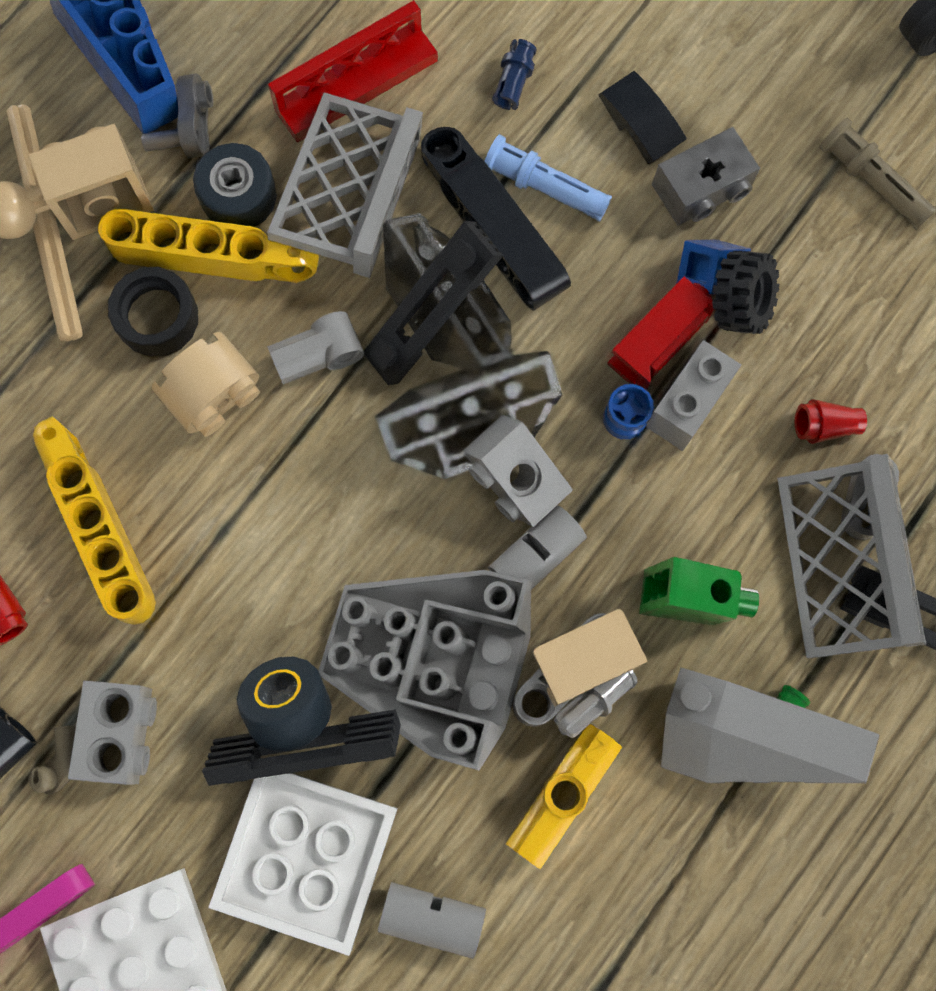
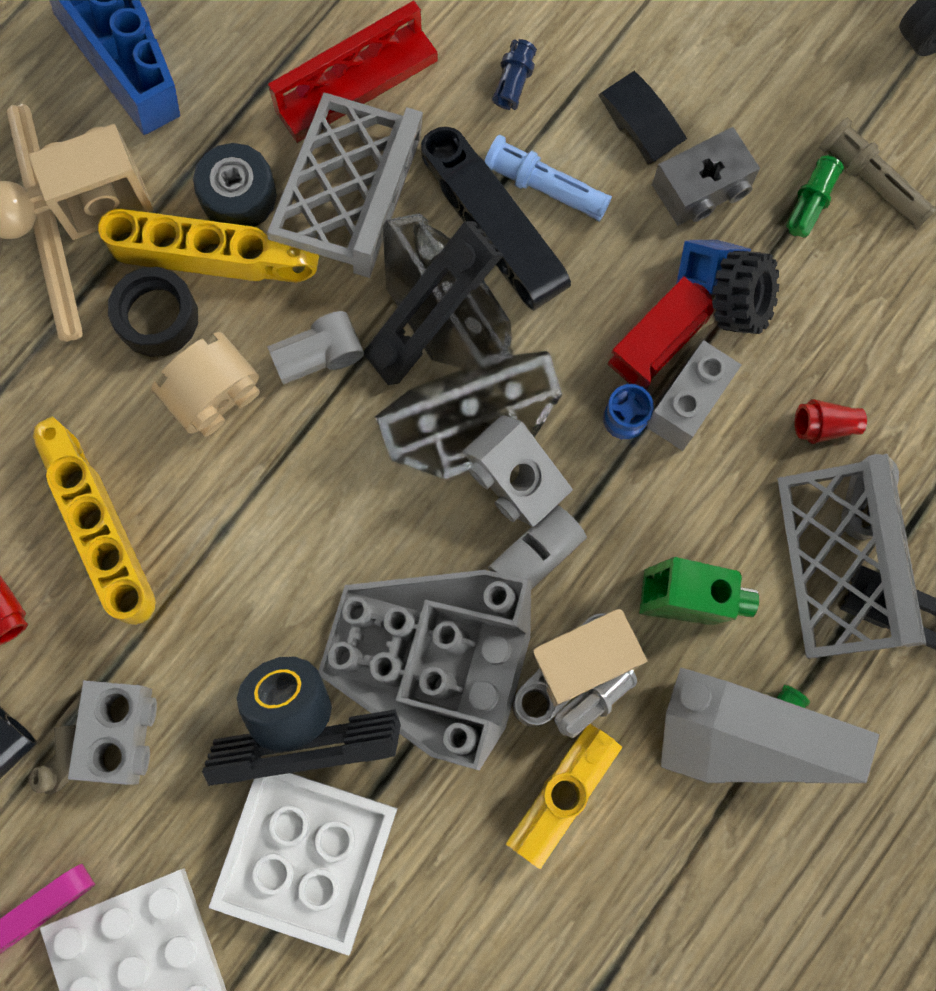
flat silver piece [141,73,213,158] -> none
light grey pin [378,882,486,959] -> none
none -> green axle [786,155,844,238]

